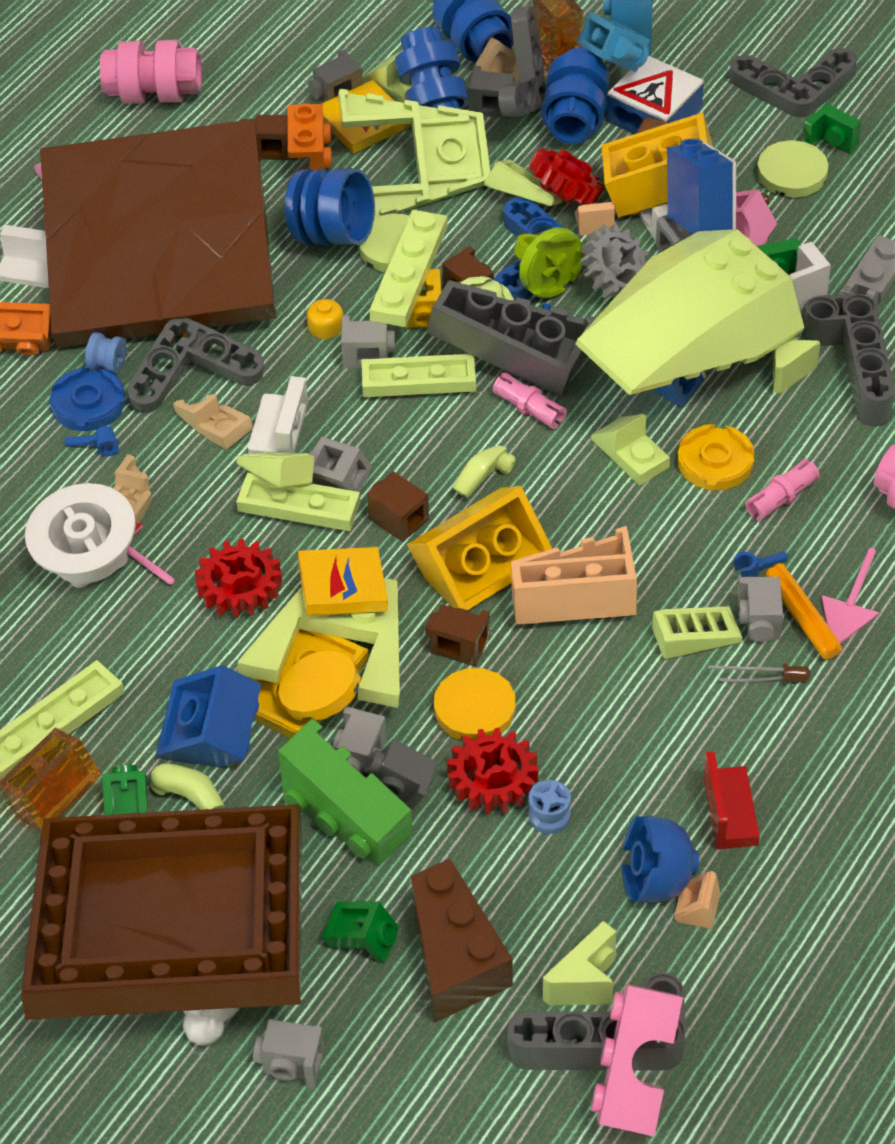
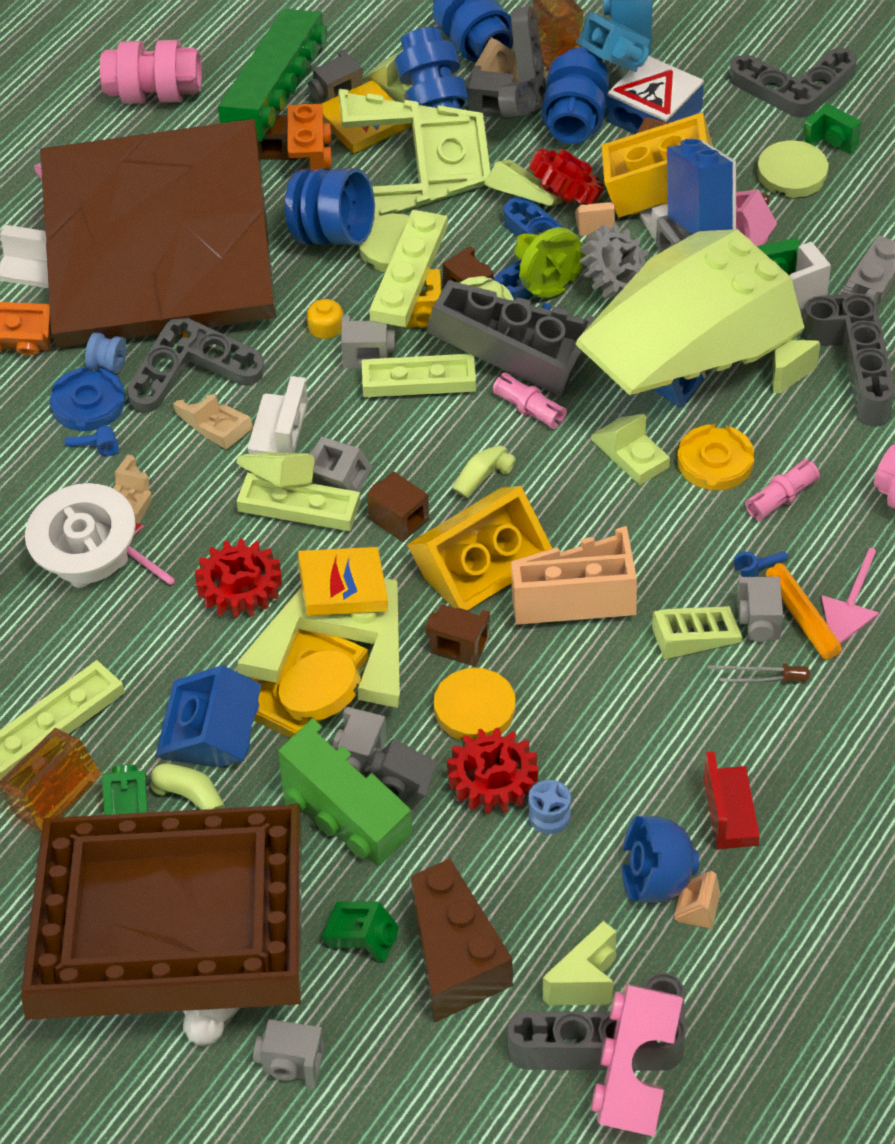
none -> green brick [218,9,327,141]

